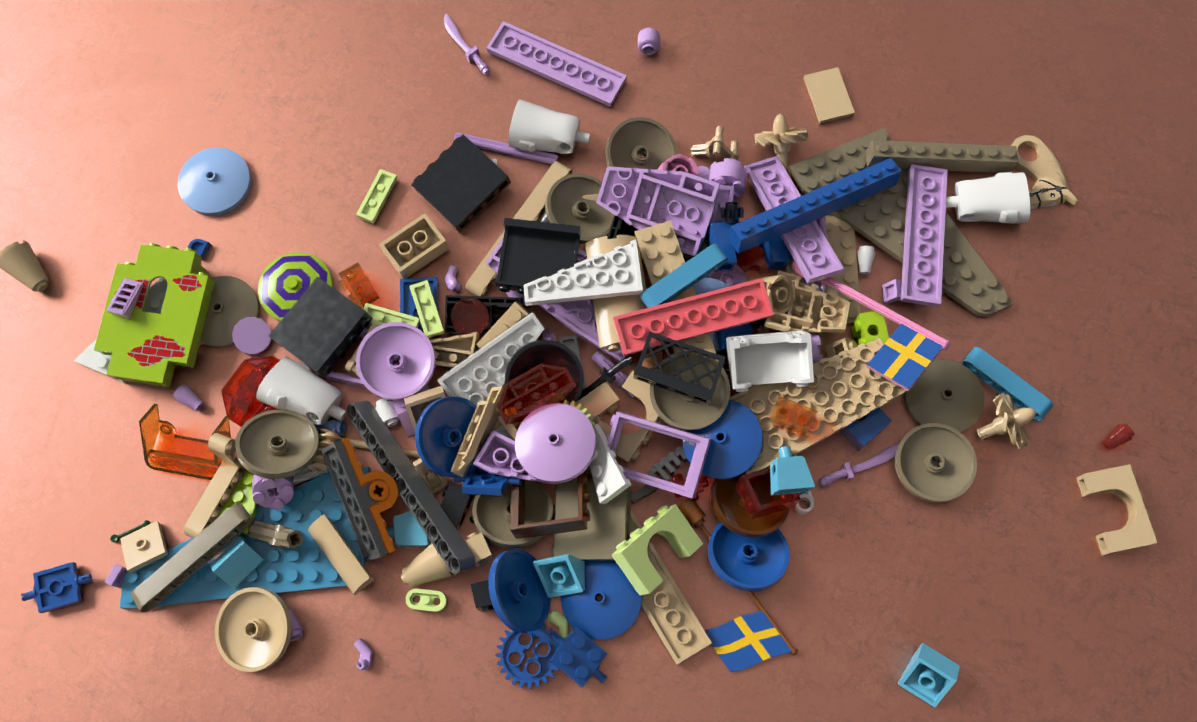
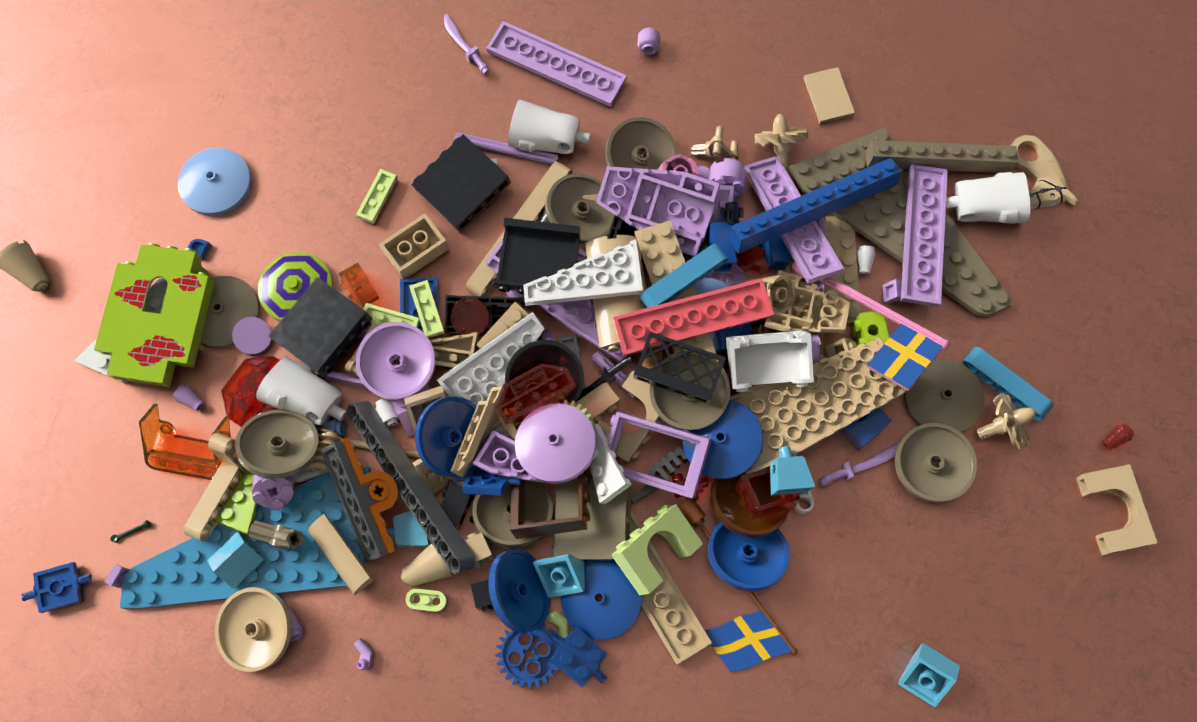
lavender slope [107,278,144,319] -> none
plate [120,521,168,573] -> none
beam [131,503,253,613] -> none
lavender arm [445,265,461,292] -> none
clear orange brick [770,396,817,438] -> none

